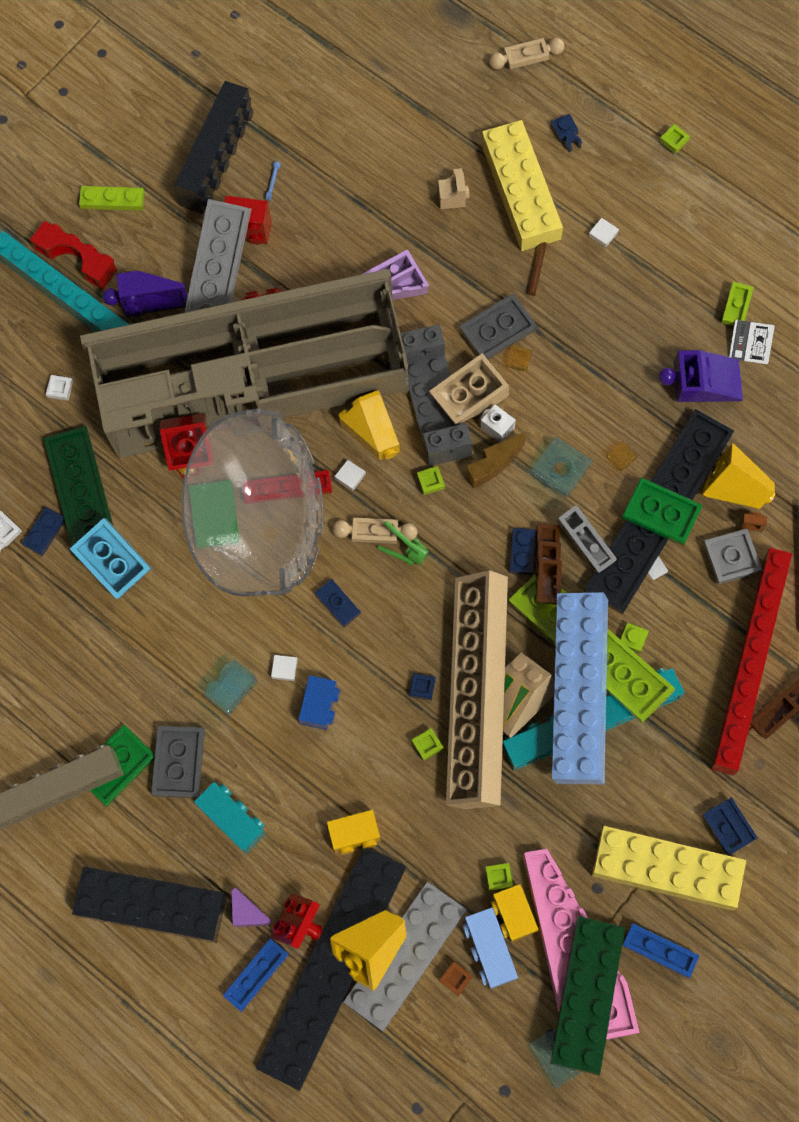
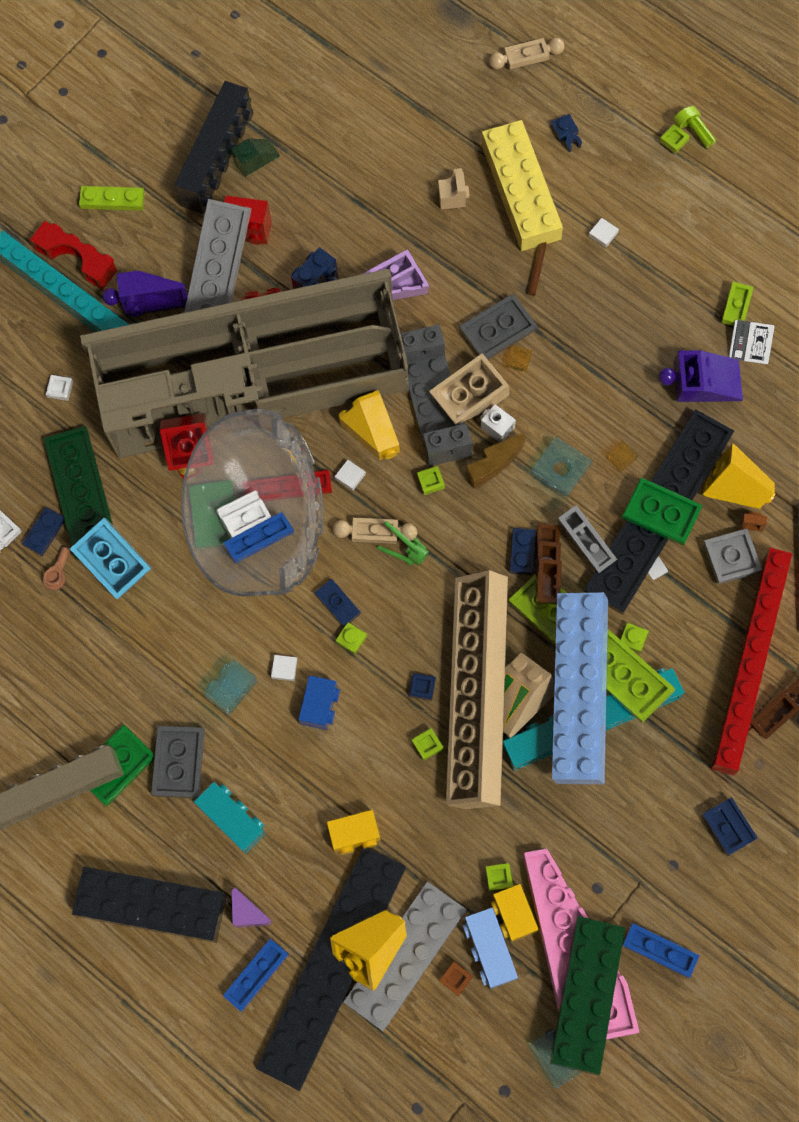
medium blue hinge [266,161,281,201] -> none
red plate [270,893,322,949] -> none
light yellow brick [592,826,746,911] -> none
none -> nougat plate [43,547,70,590]
none -> white plate [216,490,271,538]
none -> blue plate [223,512,294,564]
none -> clear green slope [231,138,280,177]
none -> dark blue brick [291,247,338,289]
none -> lime plate [336,622,367,655]
none -> lime piece [673,106,716,148]

